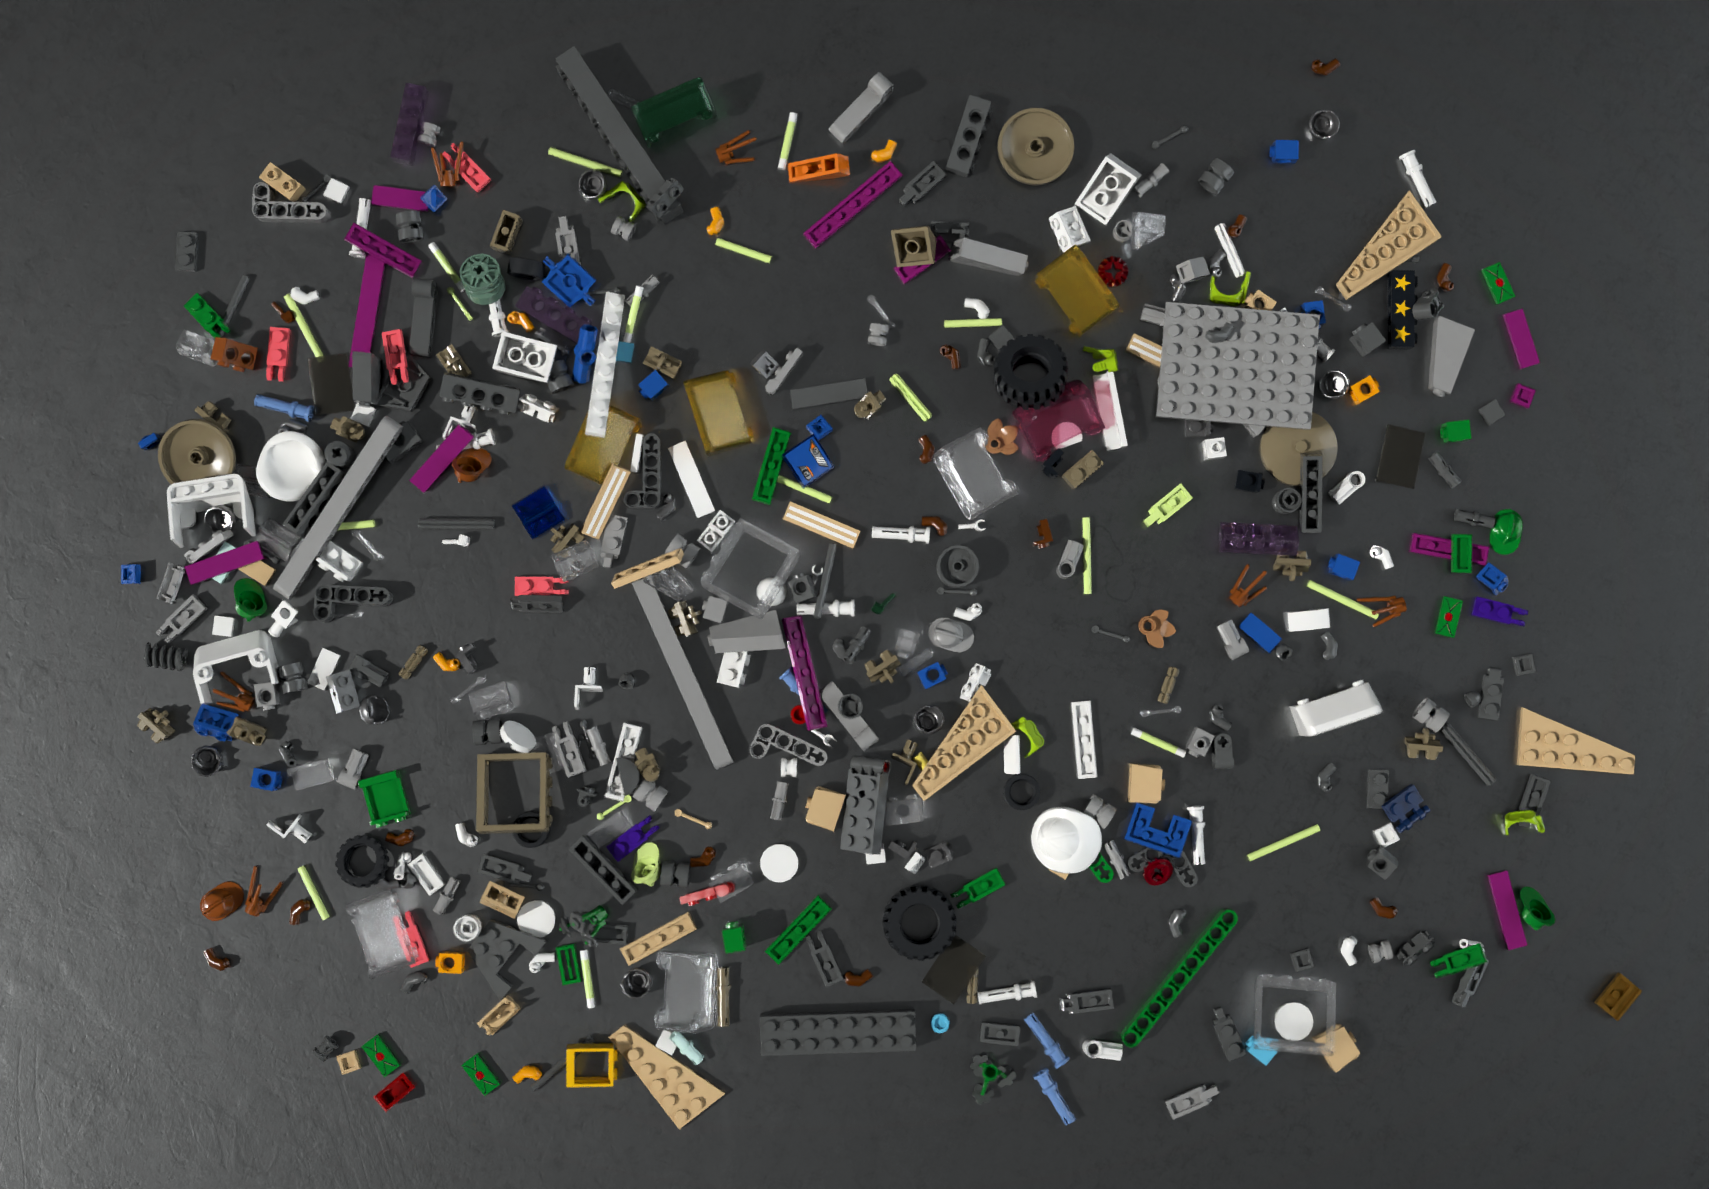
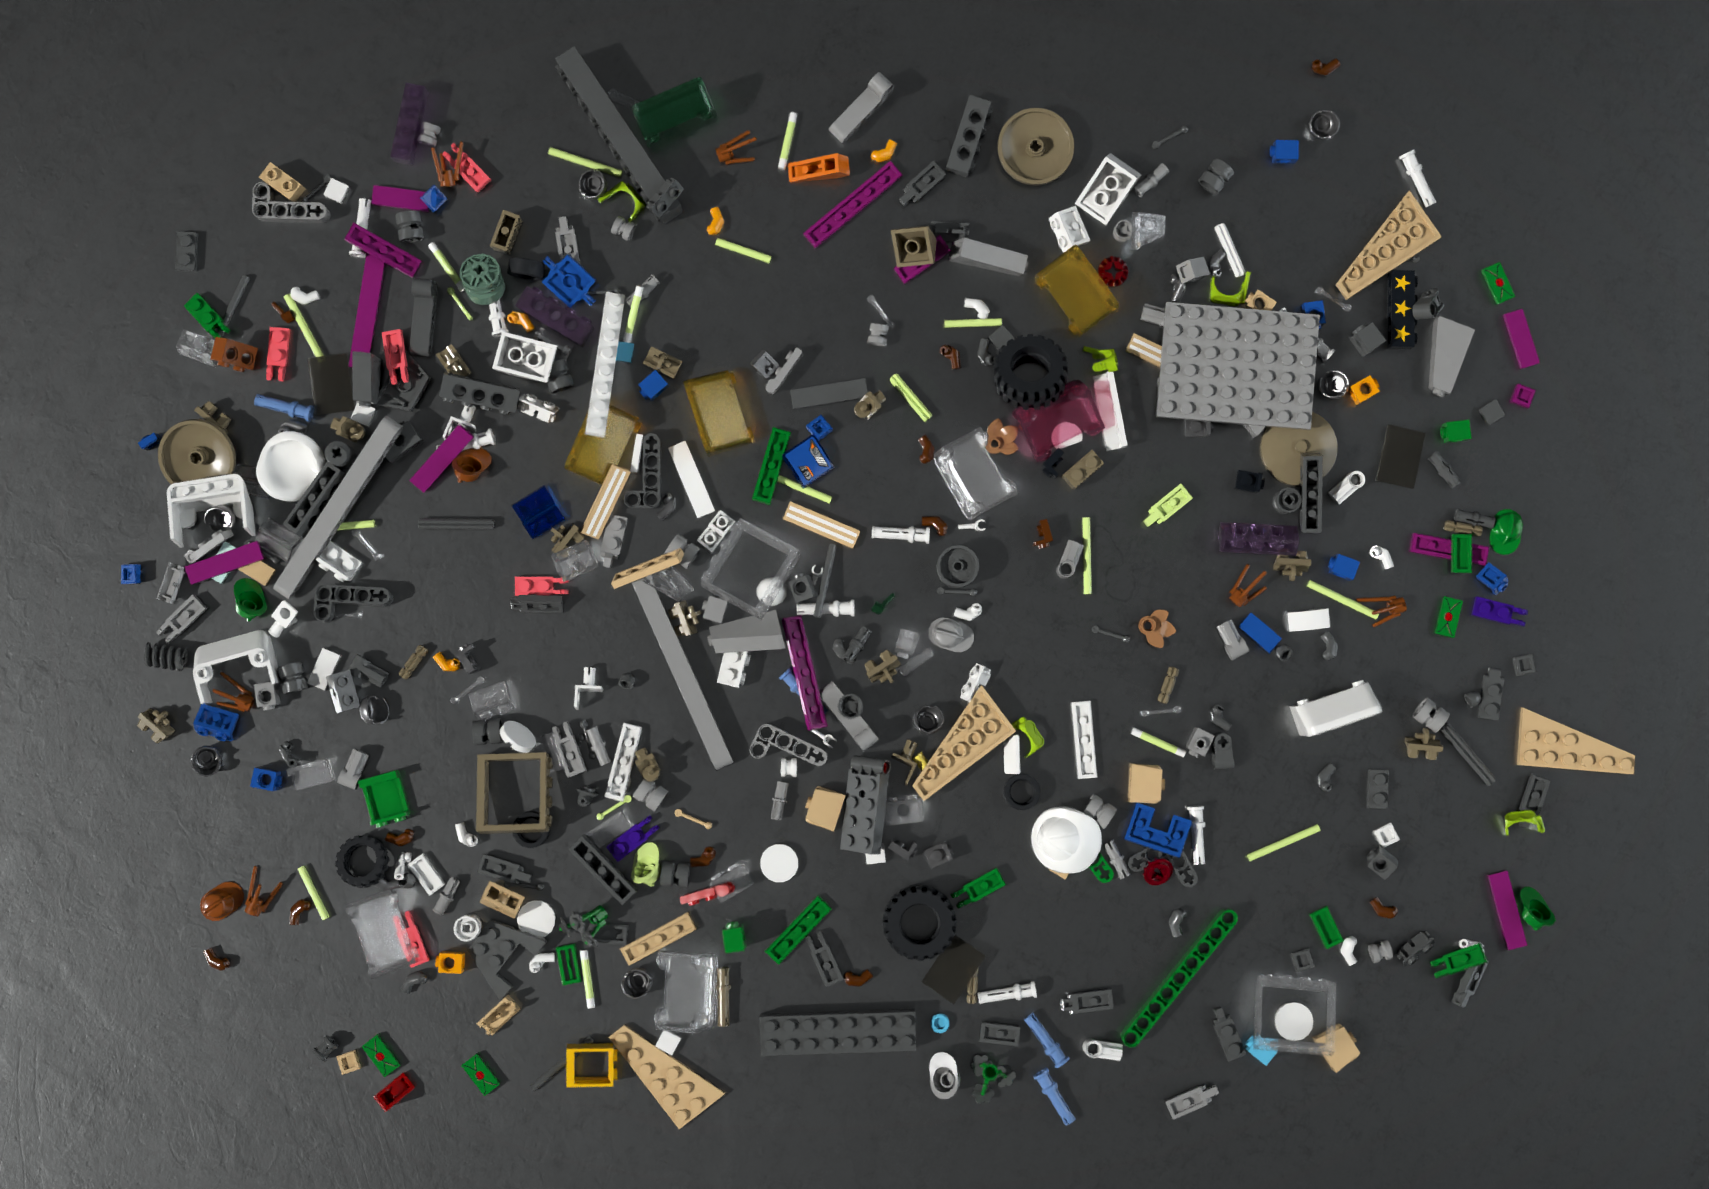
white tile [212,616,235,637] -> none
dark tan hips [227,717,267,746] -> none
white bracket [267,814,312,844] -> none
white hand [442,534,470,546] -> none
light orange arm [512,1065,542,1084] -> none
blue piece [572,324,598,383] -> none
dark grey tile [616,758,640,796] -> none
light aqua pin [669,1030,704,1065] -> none
red tile [790,705,806,724] -> none
white tile [905,852,926,874] -> none
blue brick [917,662,948,689] -> none
white brick [1202,437,1227,461] -> none
dark grey arm [1205,322,1234,343] -> none
reddish brown arm [1228,214,1247,238] -> none
dark blue plate [1381,784,1431,833] -> none
reddish brown arm [1437,263,1454,292] -> none
pearl gold plate [1594,972,1642,1021] -> none
none -> light grey piece [929,1052,961,1100]
none -> green tile [1309,906,1344,949]
none -> dark tan axle [1444,520,1483,537]

